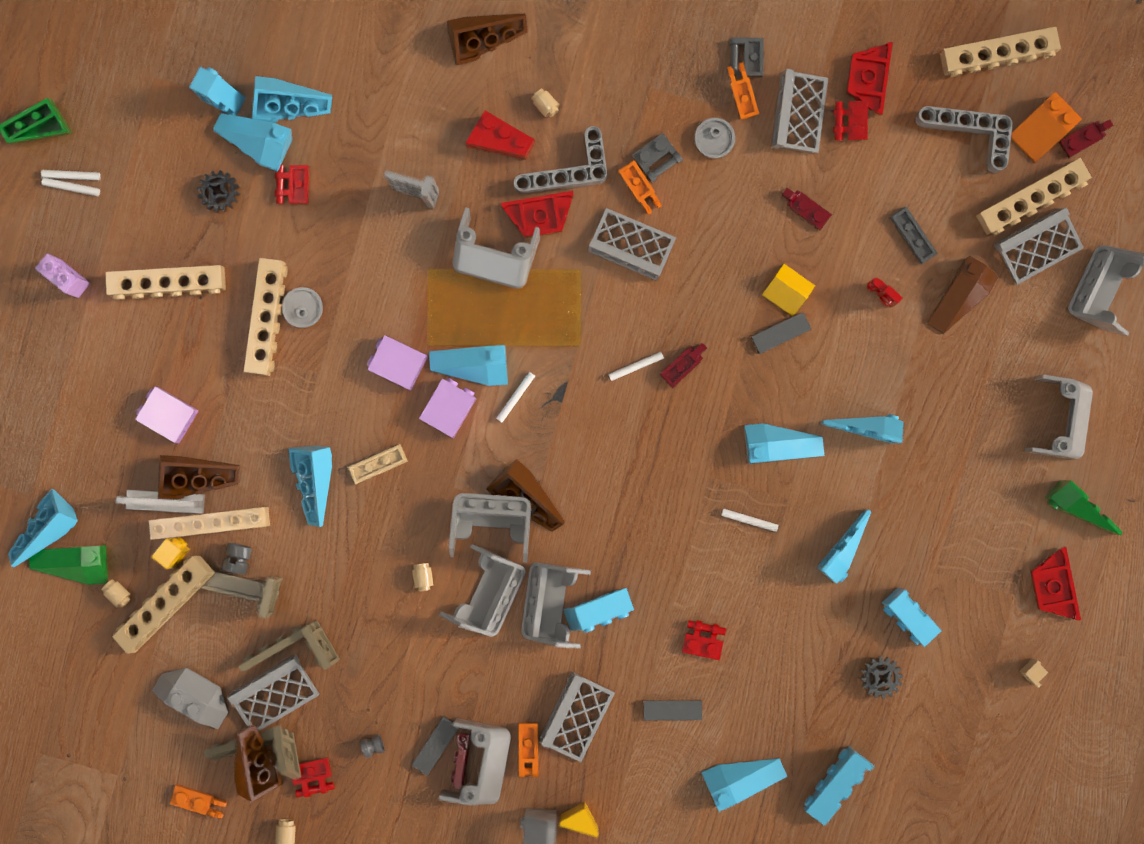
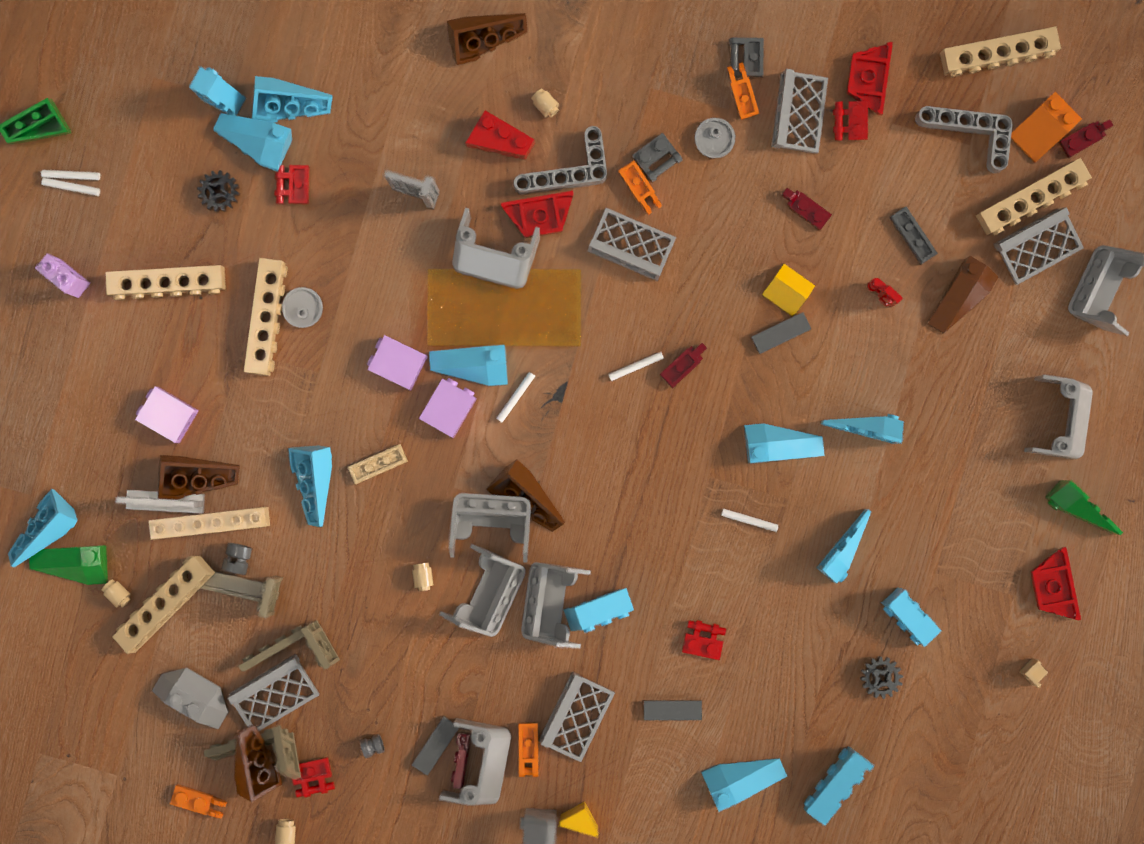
yellow brick [152,537,190,569] -> none

